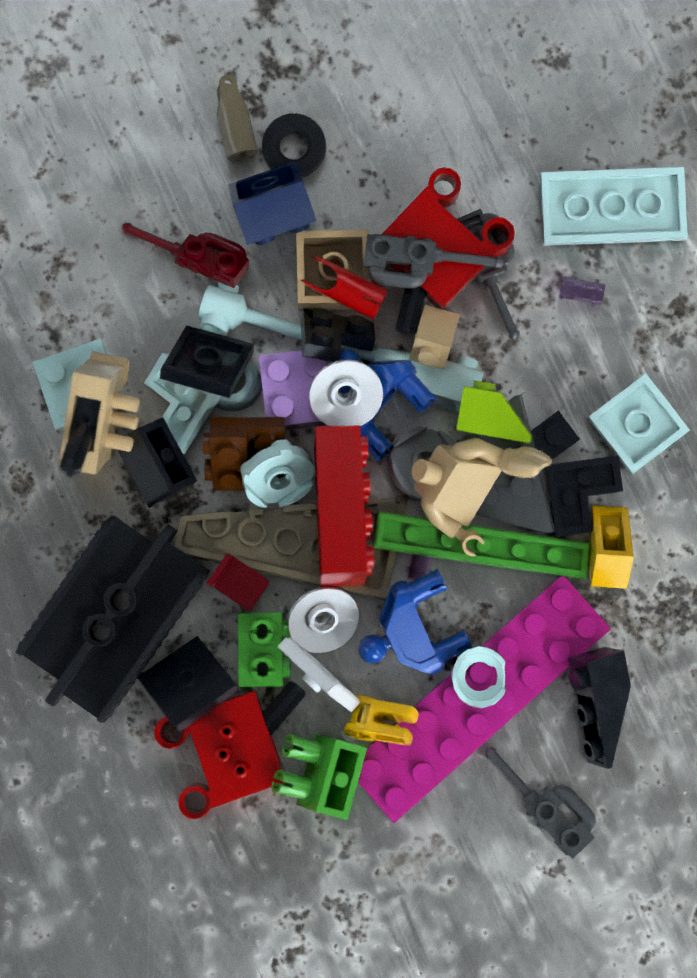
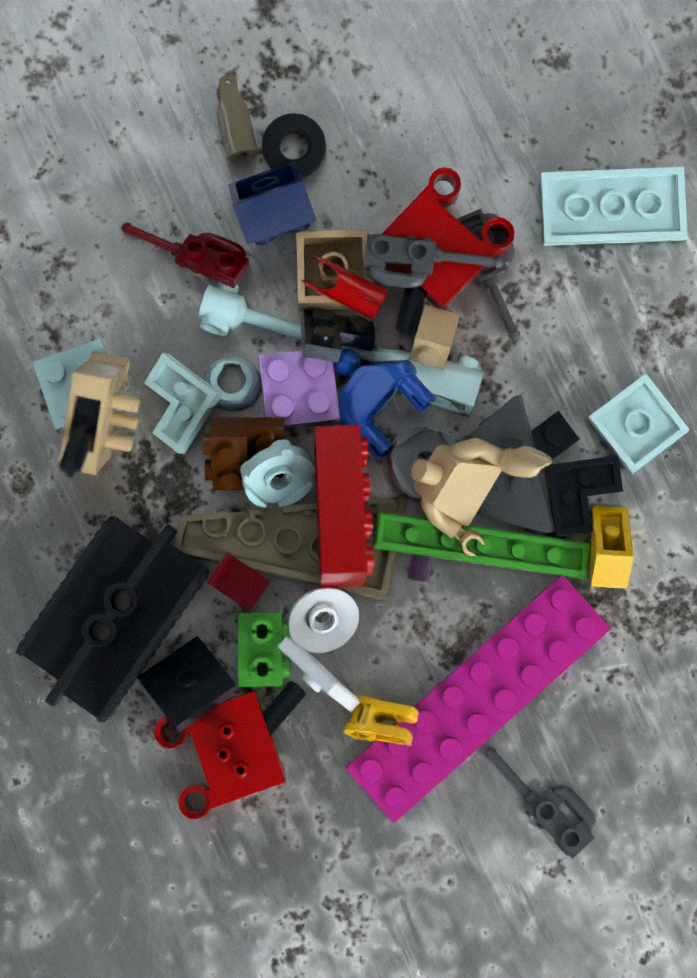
black brick [118,417,197,508] -> none
black plate [160,325,254,398] -> none
bright green brick [271,733,367,820] -> none
white dish [309,360,383,426] -> none
blue connector [358,569,473,674] -> none
light aqua piece [451,646,506,708] -> none
lime slope [456,380,533,443] -> none
clear purple pin [559,276,606,307] -> none
black slope [568,646,631,769] -> none

